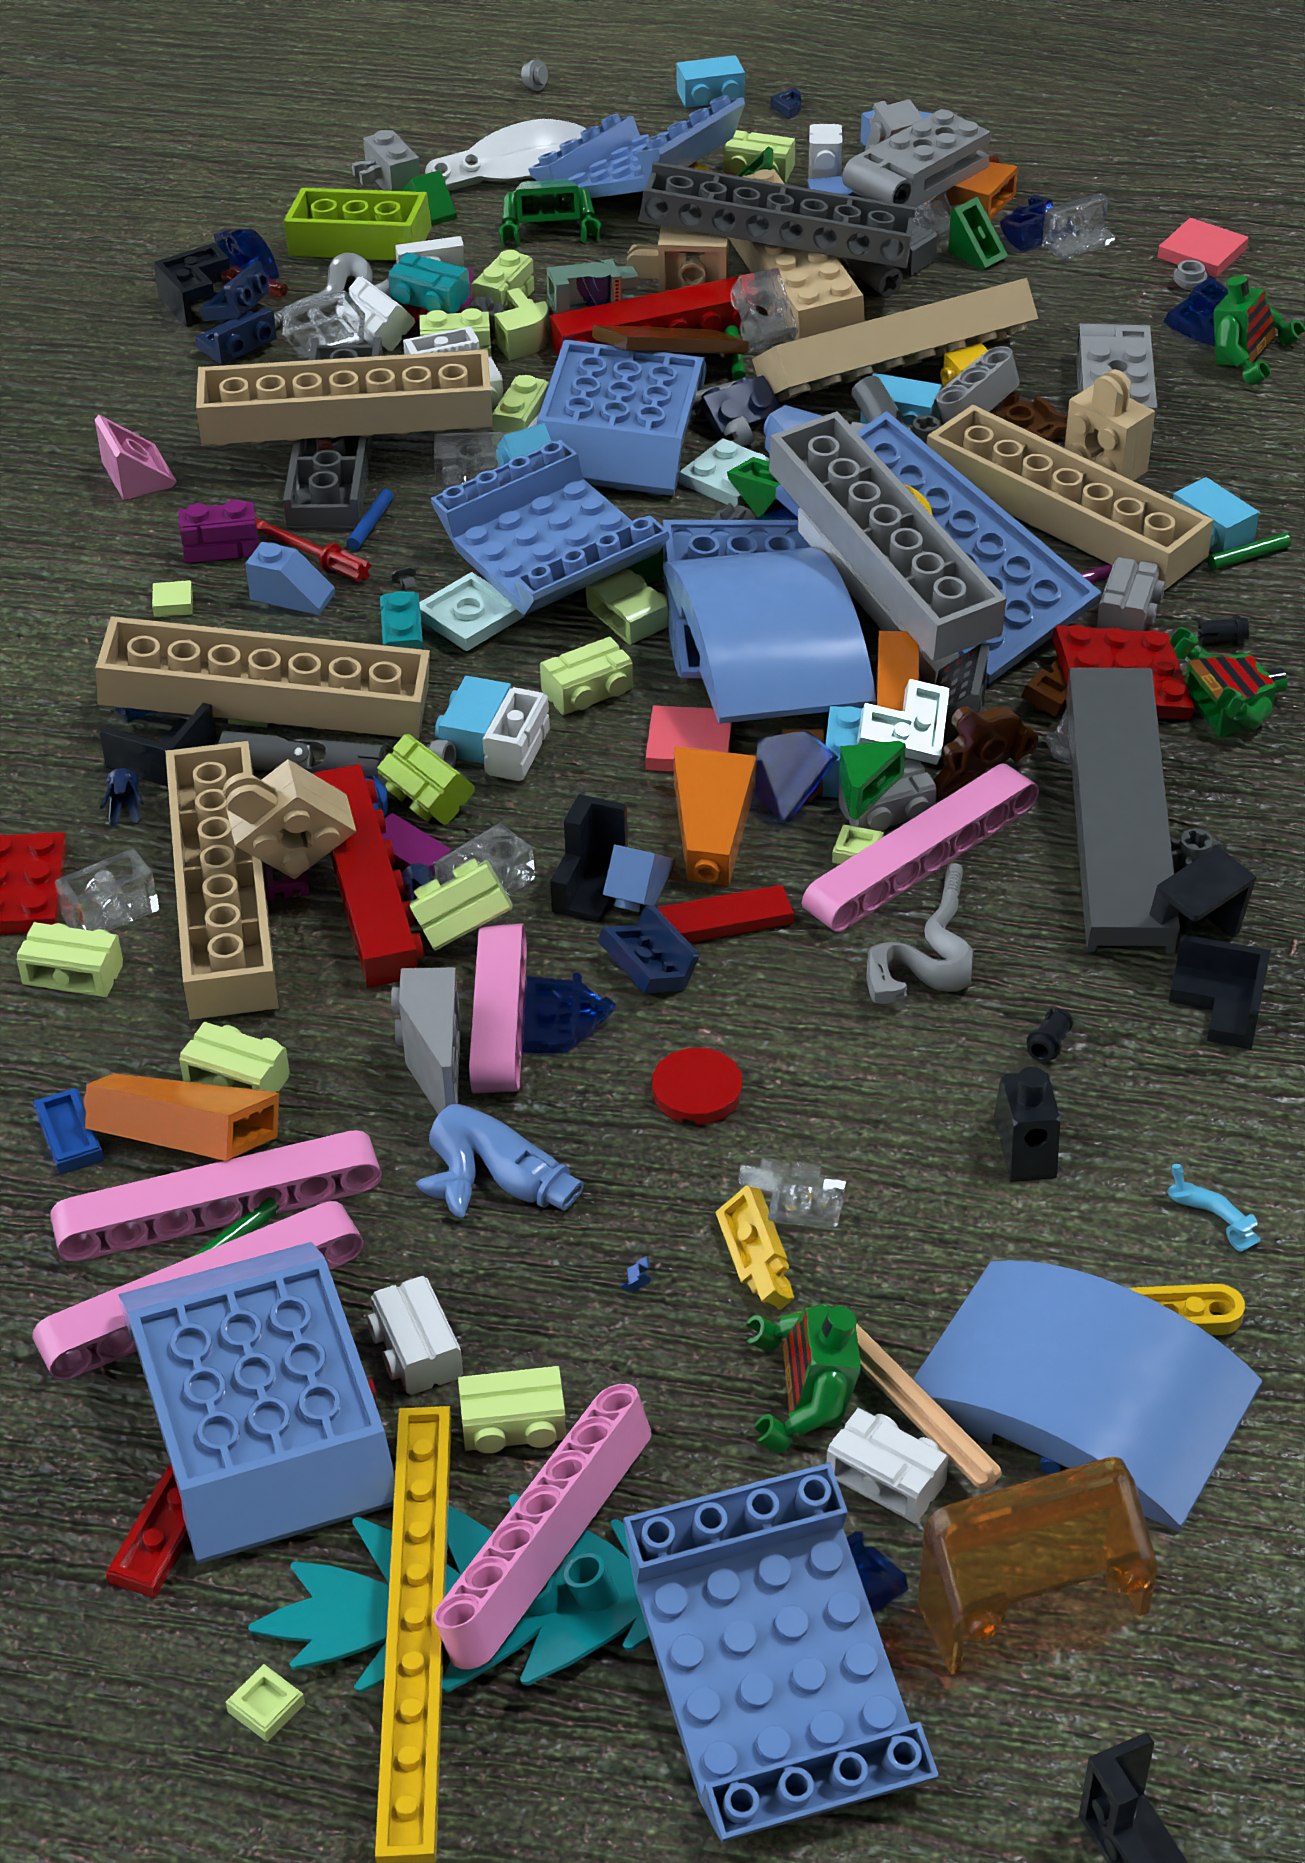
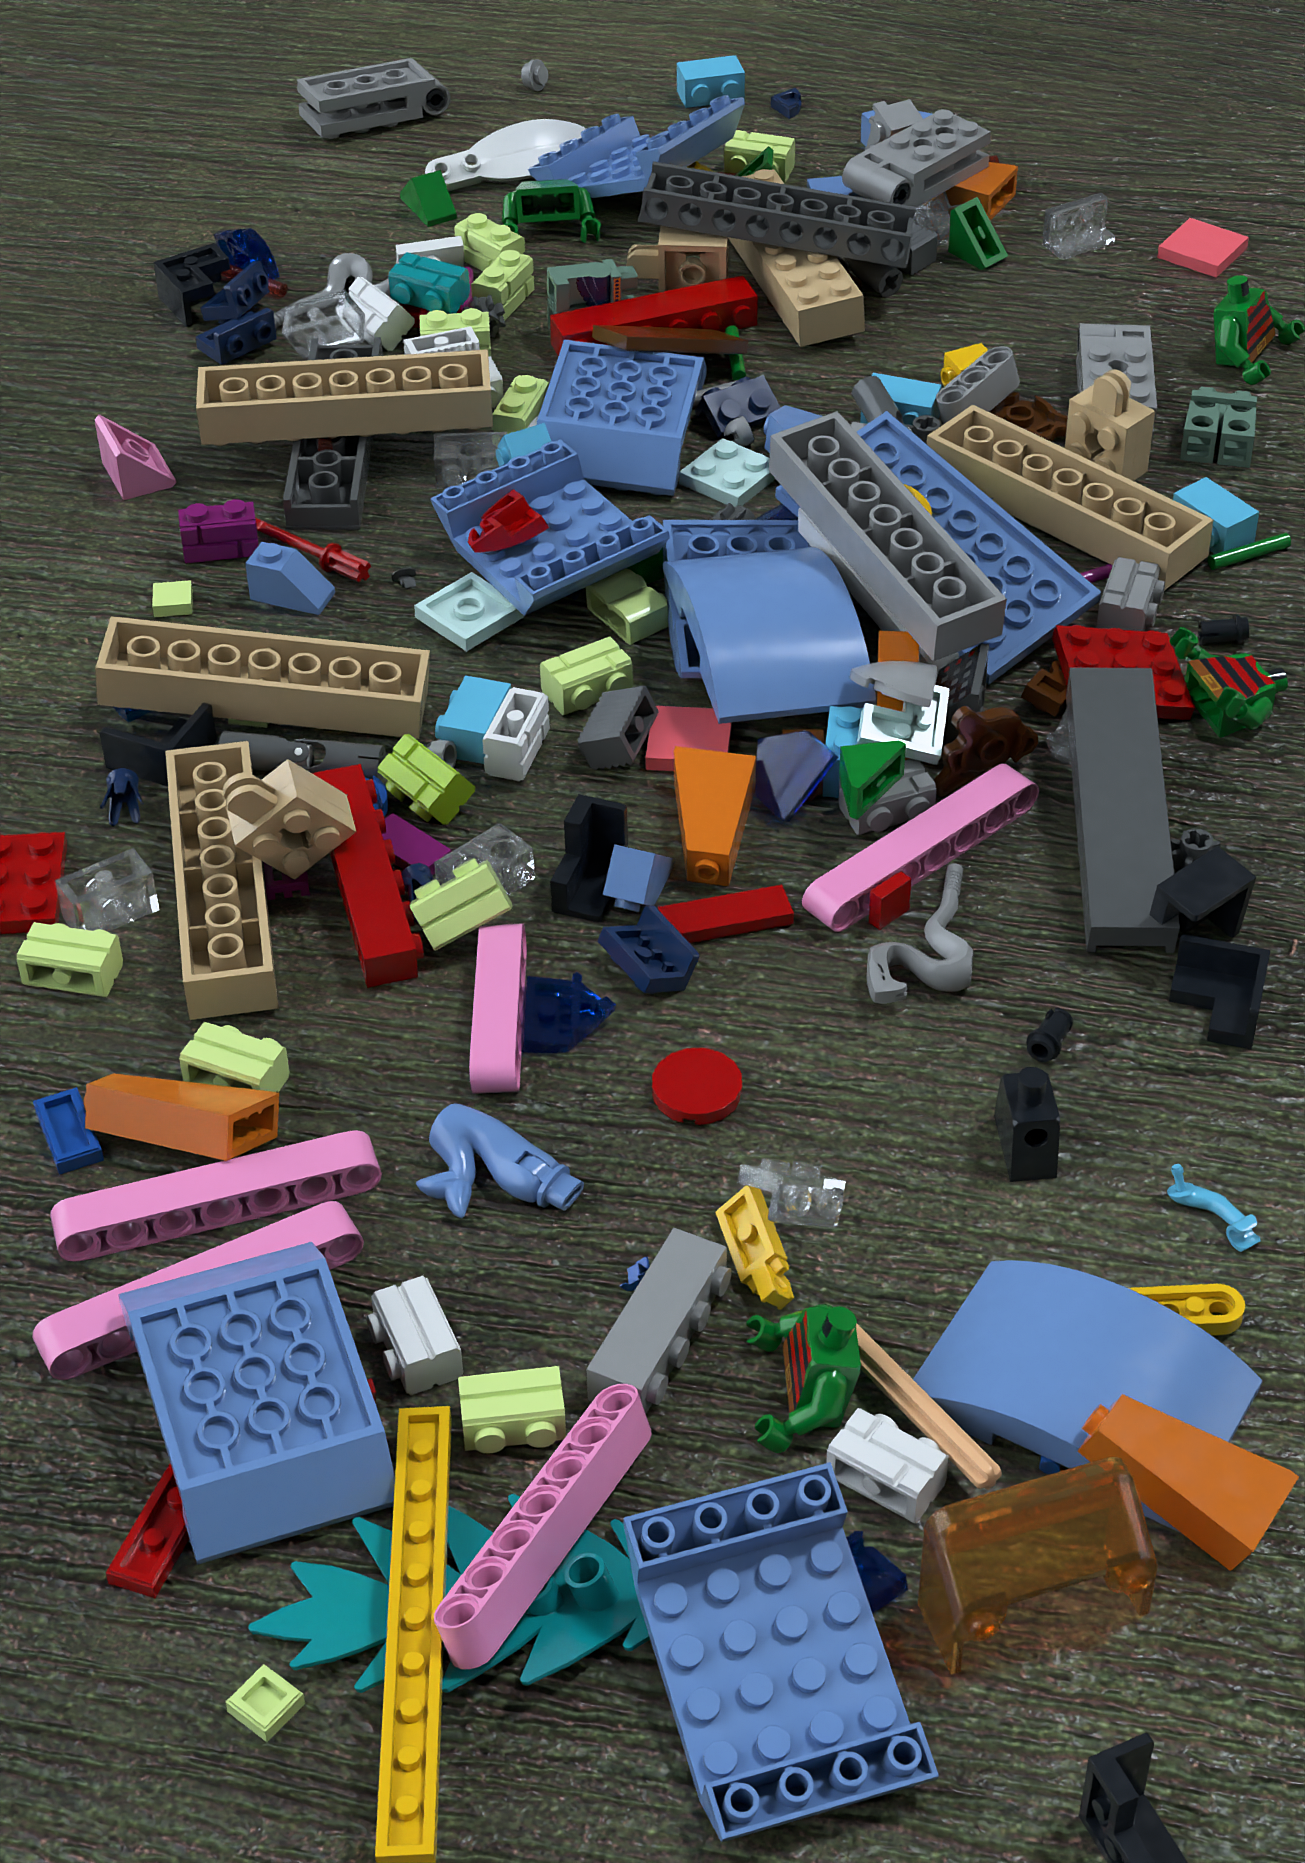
green piece [189,1197,279,1258] -> none
lime brick [283,188,432,260] -> none
blue piece [346,489,394,550] -> none
light grey brick [352,130,420,191] -> none
teal brick [380,591,423,650] -> none
light grey slope [391,967,461,1115] -> none
yellowish green brick [494,288,549,360] -> none
green slope [727,457,783,519] -> none
clear brick [730,268,798,353] -> none
tan brick [752,278,1038,403] -> none
white brick [808,124,842,179] -> none
yellowish green tile [832,824,884,864] -> none
clear blue slope [1000,195,1075,252] -> none
clear blue slope [1163,276,1228,346] -> none
light grey plate [1173,260,1207,290] -> none
none -> light grey hinge [297,58,450,139]
none -> yellowish green brick [454,213,525,271]
none -> red brick [468,489,549,553]
none -> dark grey brick [578,686,659,771]
none -> light grey brick [586,1228,731,1413]
none -> light grey brick [849,661,937,708]
none -> red tile [869,871,912,930]
none -> orange slope [1077,1394,1299,1571]
none -> sand green hips [1180,386,1257,468]

